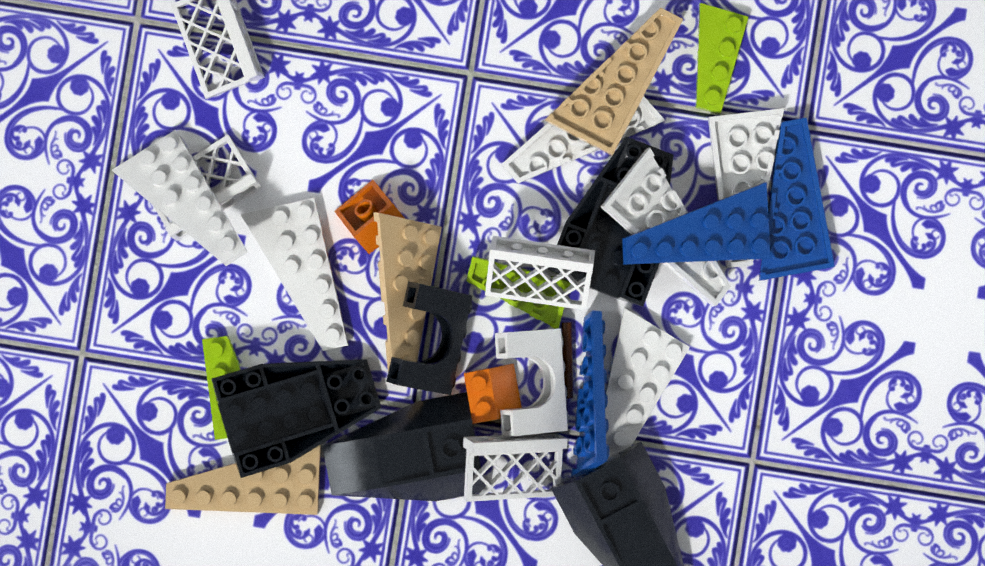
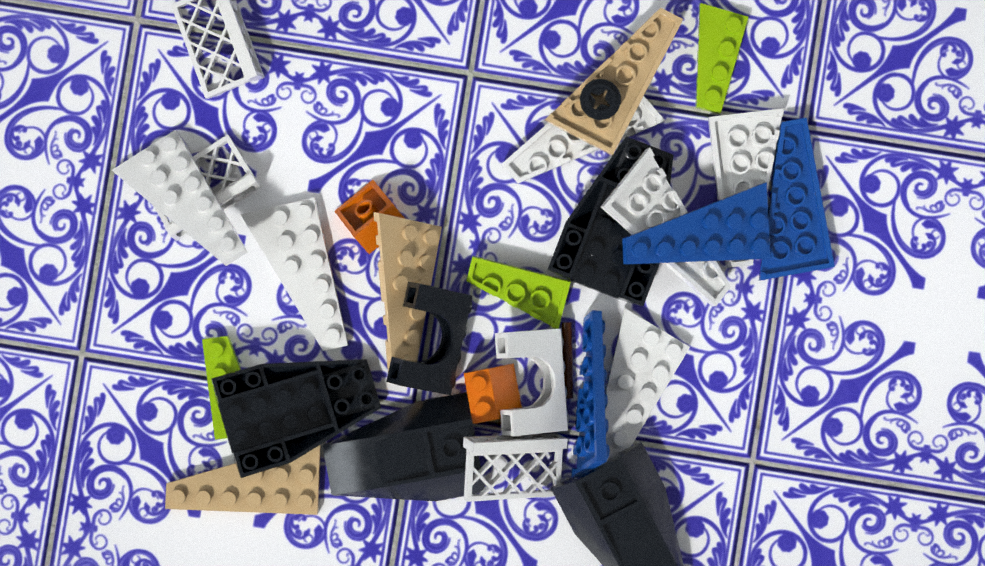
white fence [485,236,595,310] -> none
none -> black gear [580,79,621,121]

